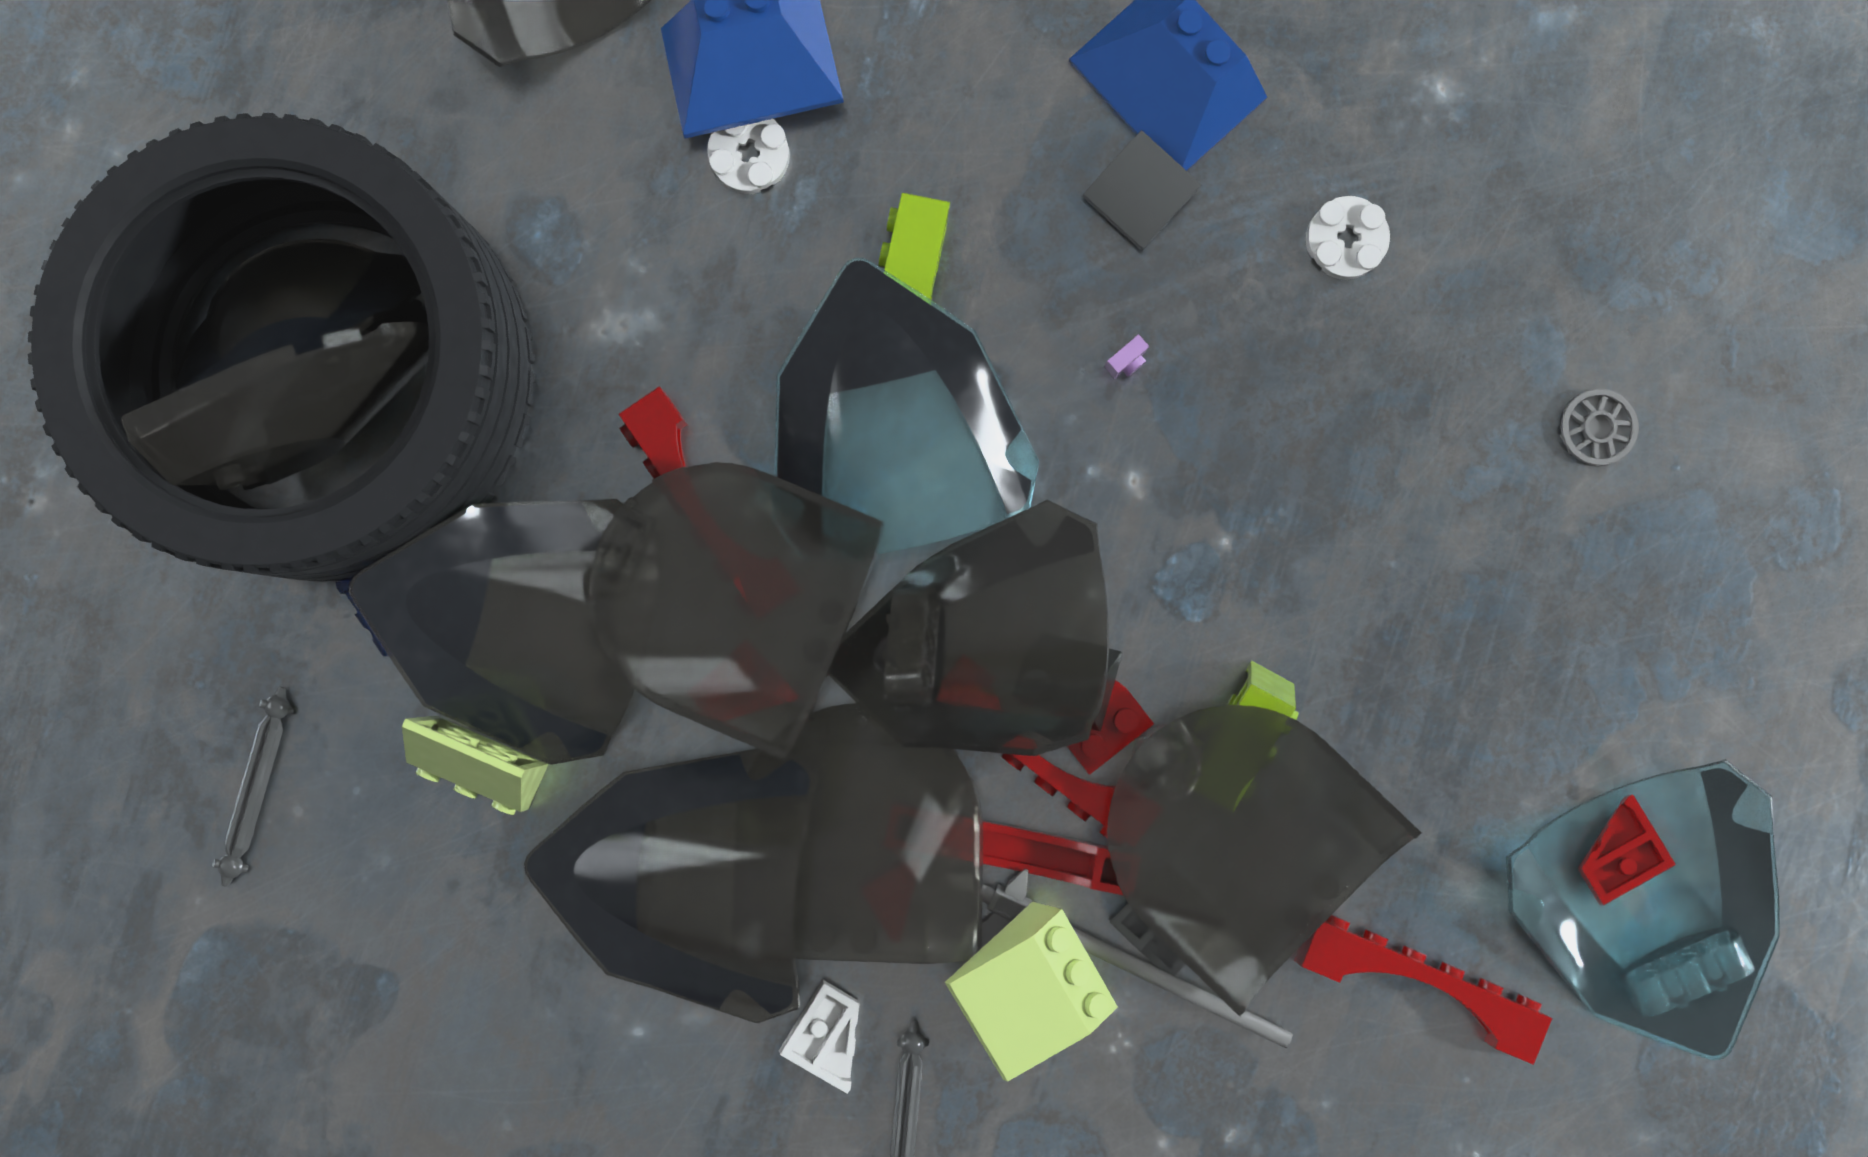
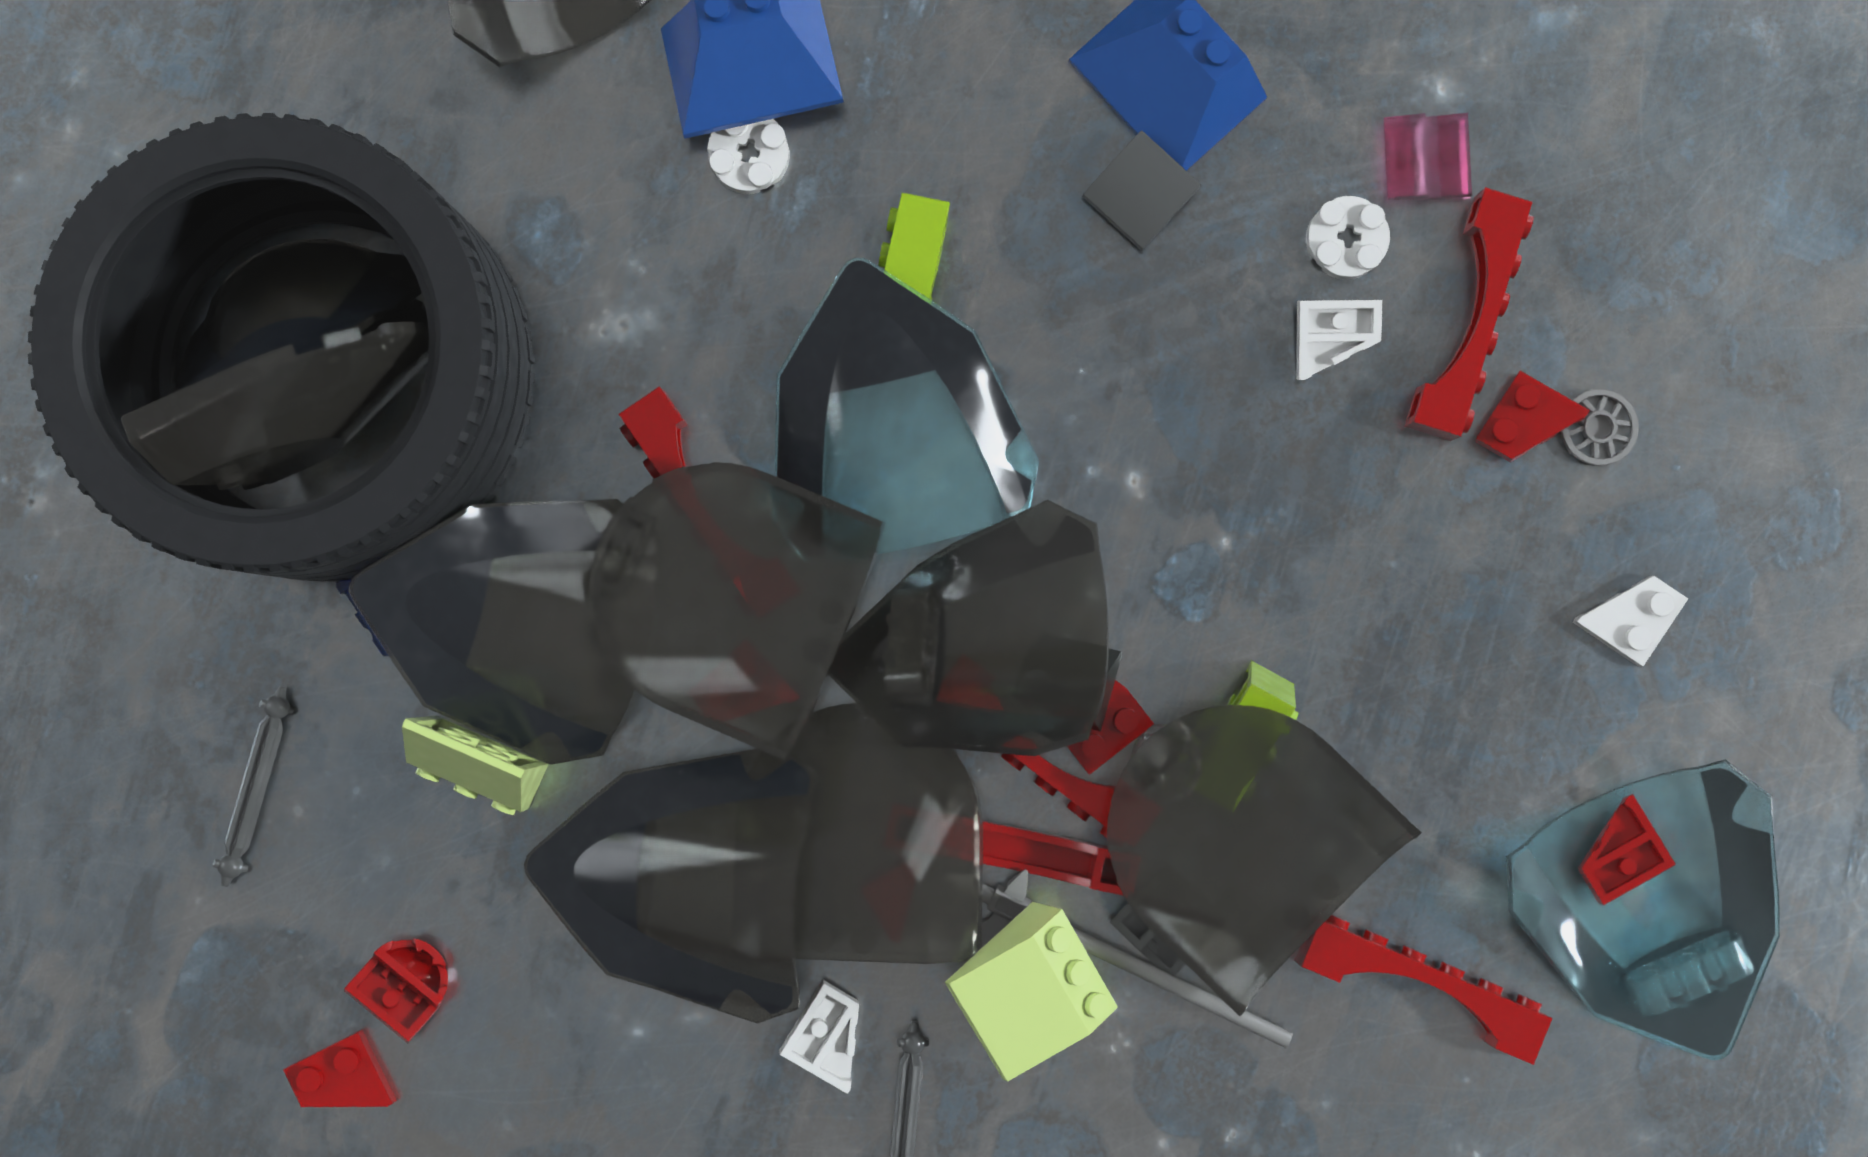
lavender plate [1104,334,1149,379] -> none
none -> red wing [283,1029,397,1107]
none -> red slope [344,939,448,1044]
none -> white wing [1296,300,1382,380]
none -> clear pink slope [1384,112,1472,200]
none -> red arch [1404,187,1534,441]
none -> red wing [1475,371,1590,463]
none -> white wing [1573,576,1688,667]

